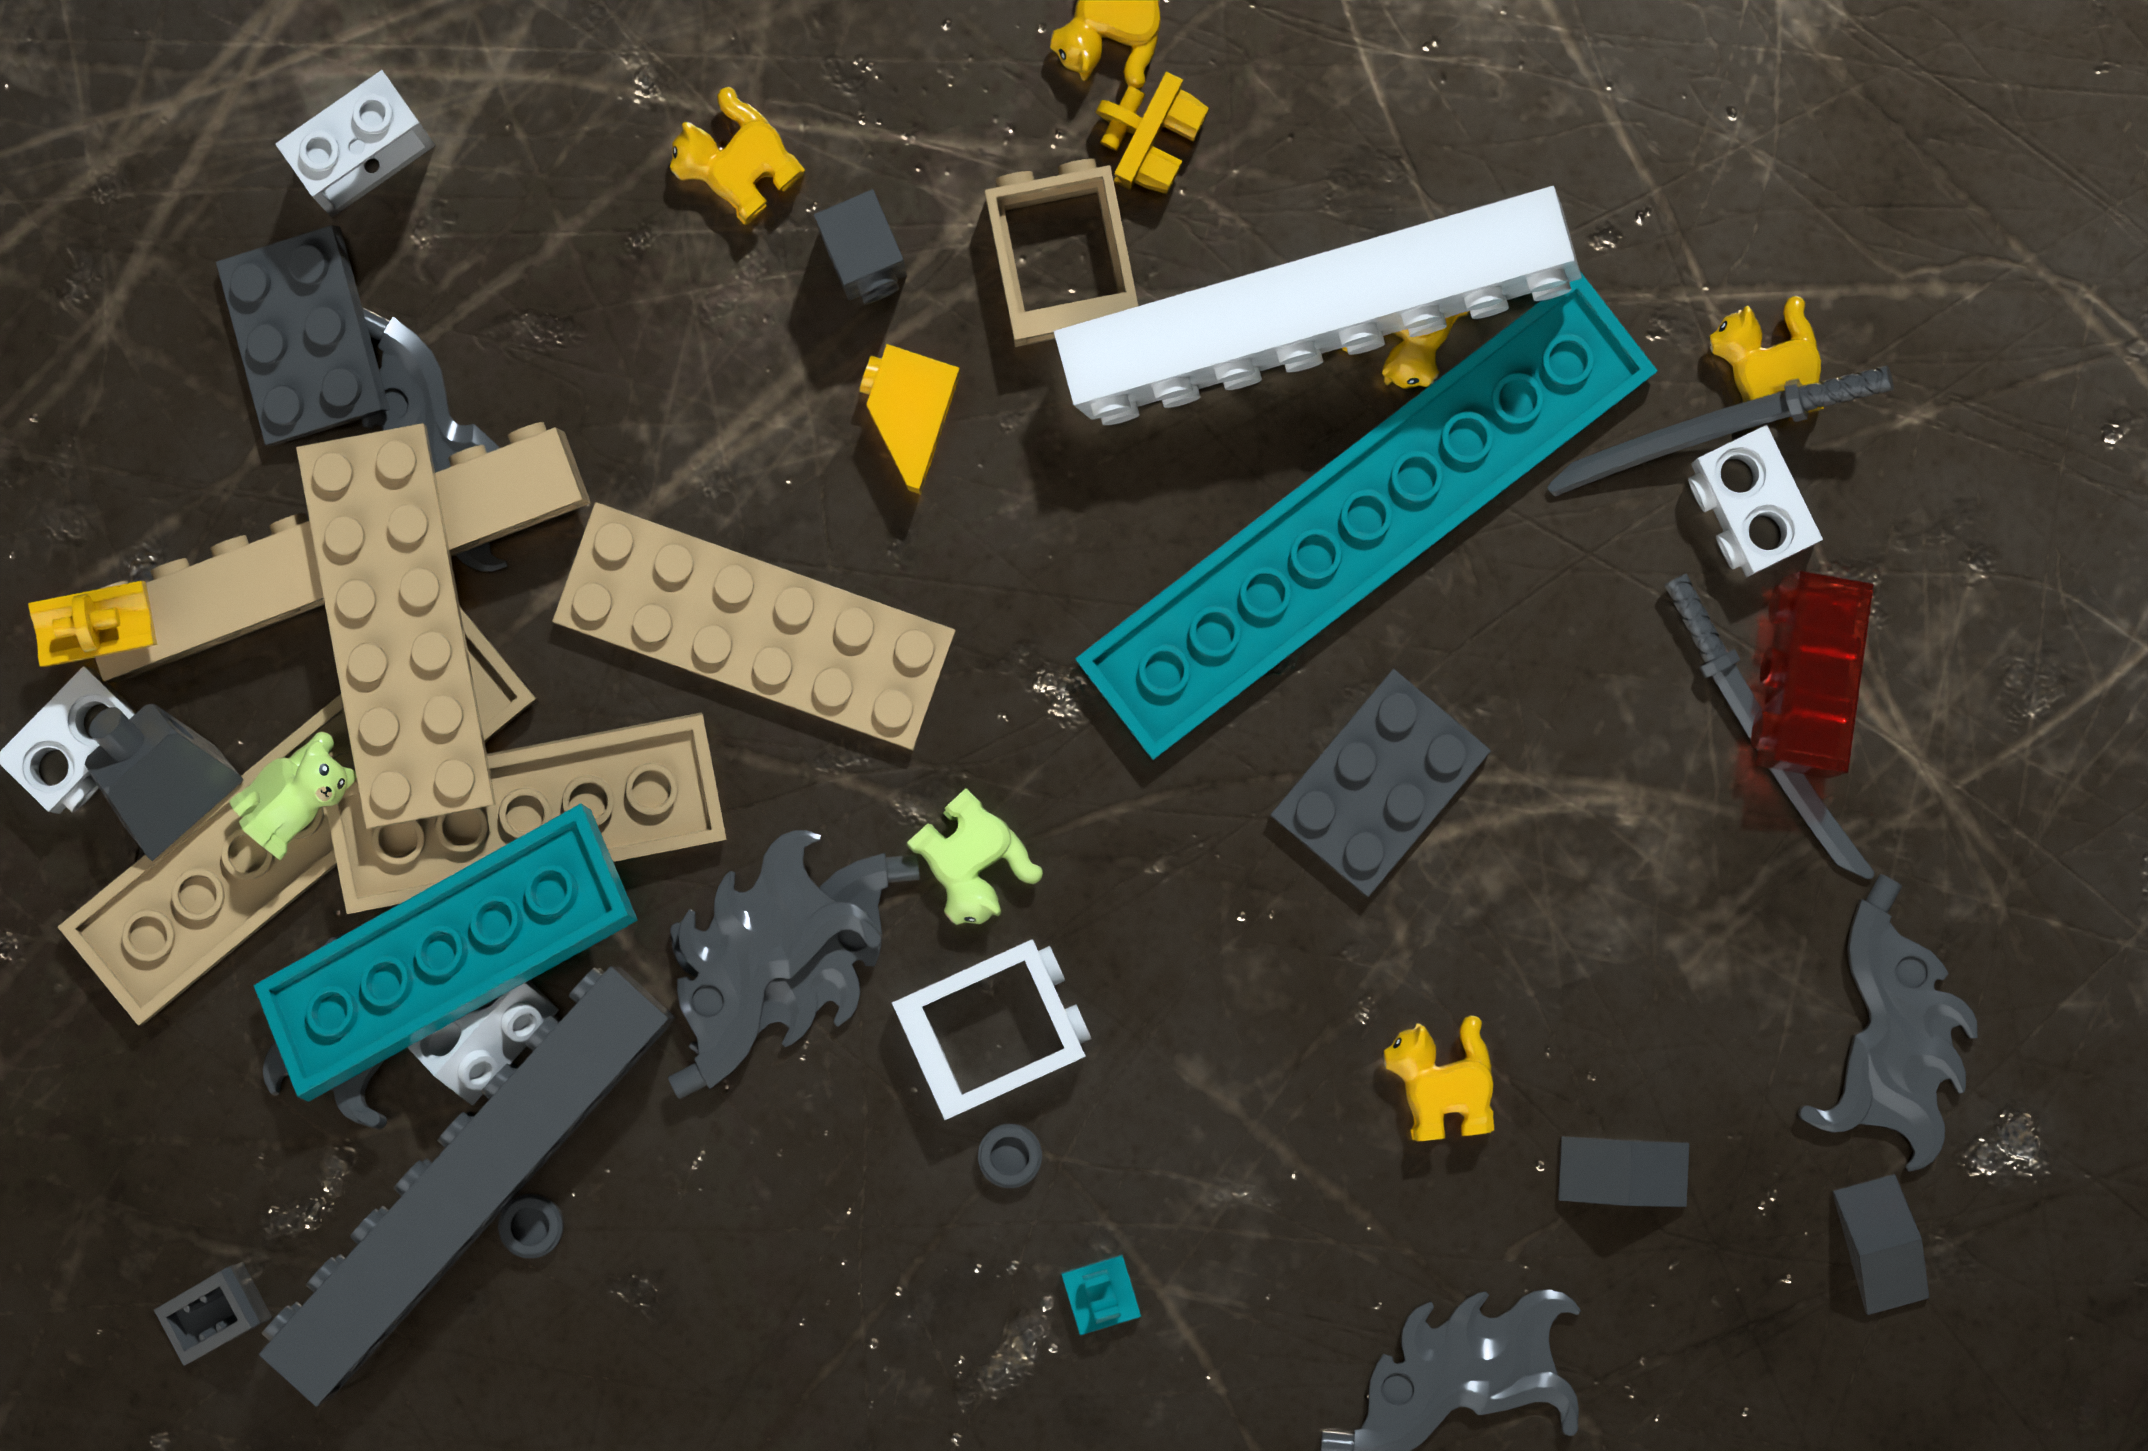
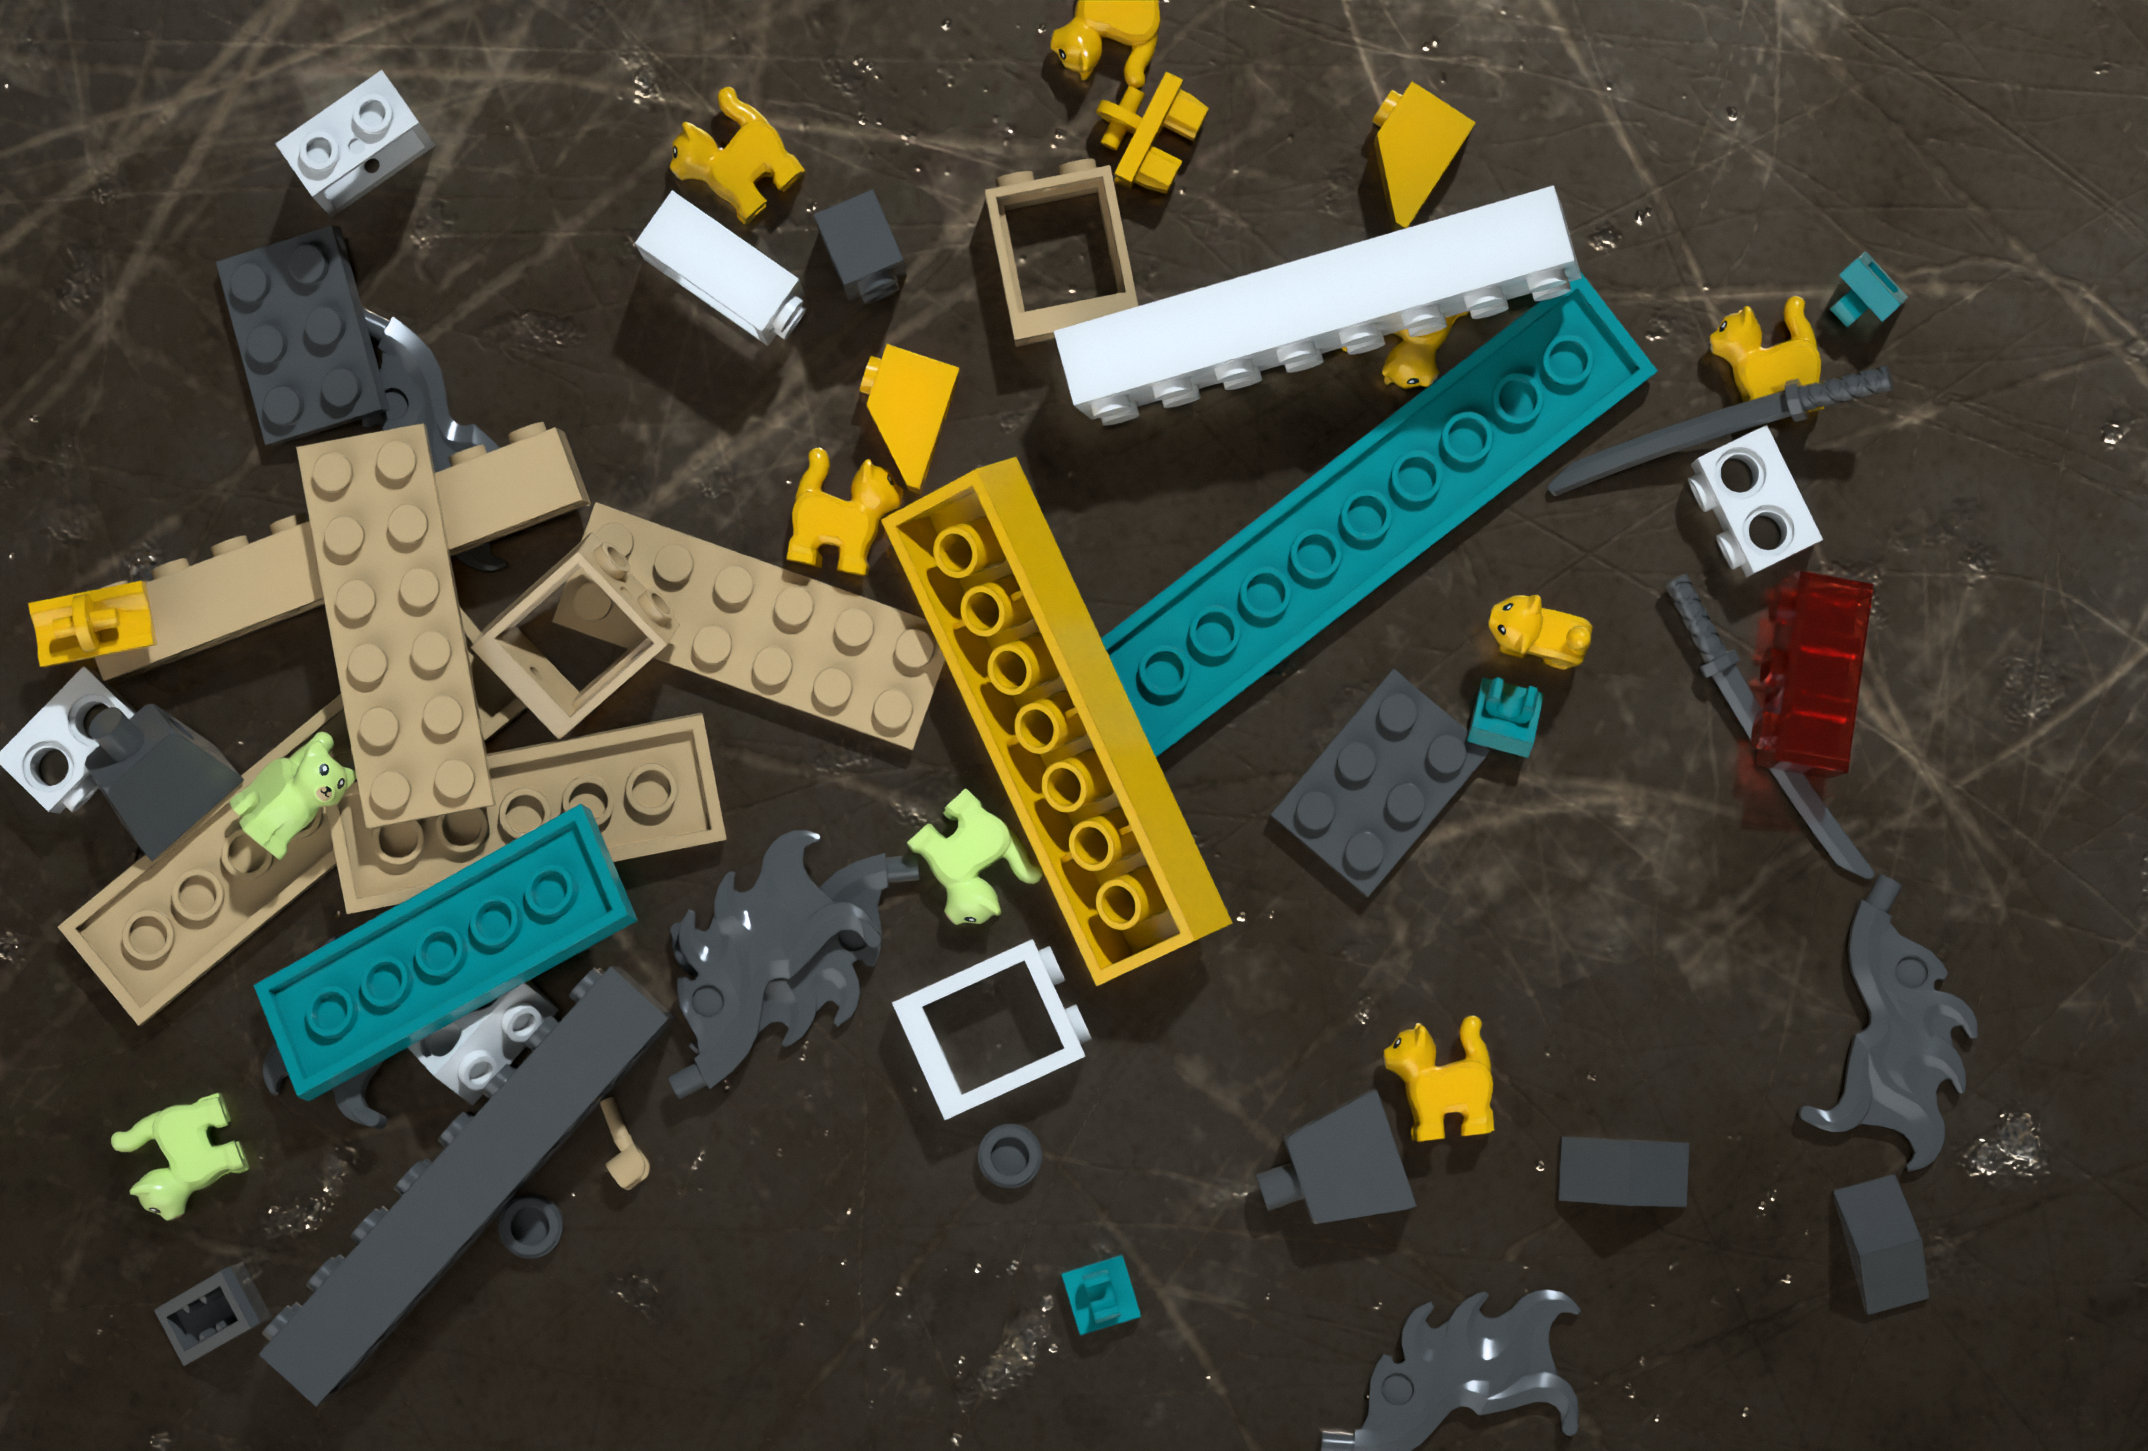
none -> yellowish green animal [111,1093,250,1221]
none -> tan window [470,532,680,740]
none -> tan hand [600,1097,650,1190]
none -> white window [635,191,806,346]
none -> yellow animal [786,448,904,577]
none -> yellow brick [881,457,1233,986]
none -> dark grey torso [1256,1089,1417,1224]
none -> yellow slope [1371,81,1476,232]
none -> teal tile [1467,677,1544,758]
none -> yellow animal [1488,595,1593,670]
none -> teal tile [1830,251,1908,327]

